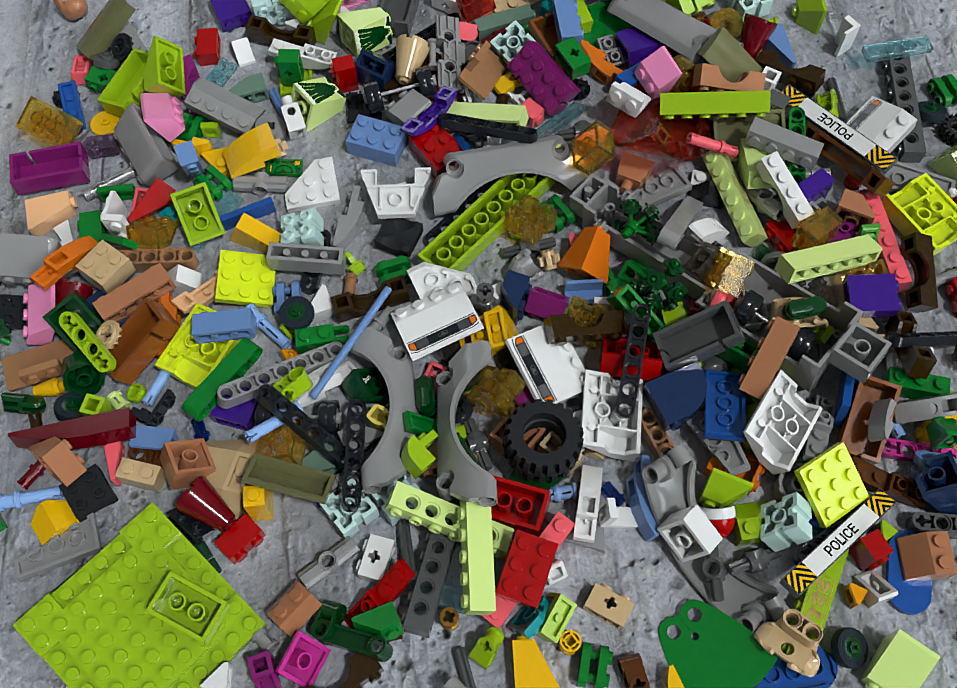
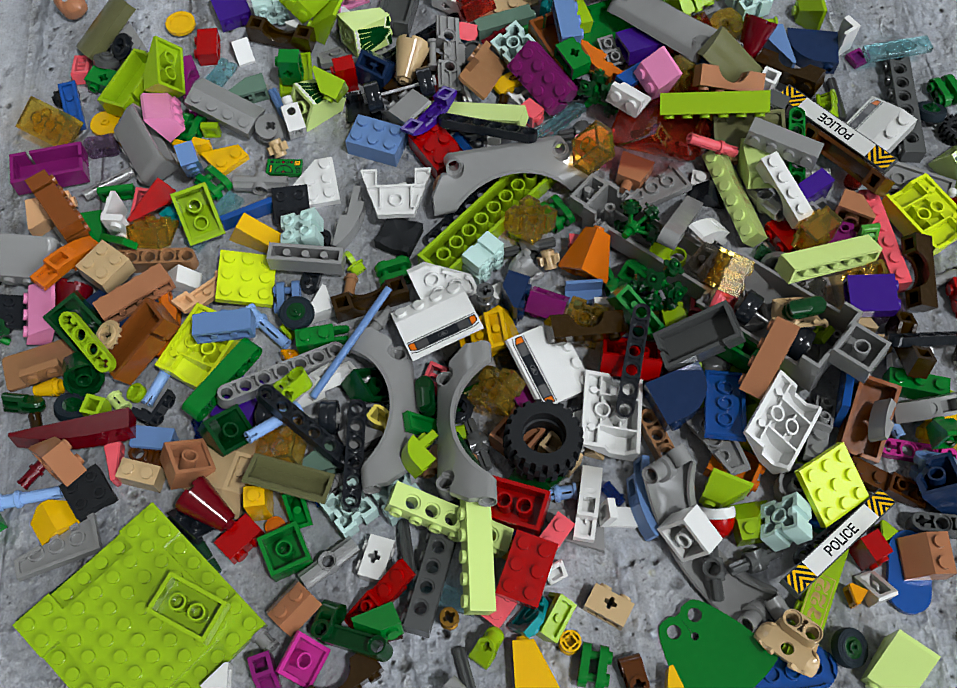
yellow slope [222,122,281,178] -> none
white slope [268,38,337,69] -> none
none -> dark orange piece [24,169,91,243]
none -> yellow piece [165,11,196,36]
none -> dark green slope [198,404,253,457]
none -> green brick [256,521,314,582]
none -> orange plate [265,516,286,533]
none -> black hinge [271,184,310,224]
none -> green slope [281,493,313,528]
none -> lime slope [312,65,349,103]
none -> light aqua brick [462,231,504,285]
none -> dark green plant [577,68,619,119]
none -> lime piece [649,242,687,267]
none -> dark blue brick [786,27,839,74]
none -> magenta tile [845,48,870,69]

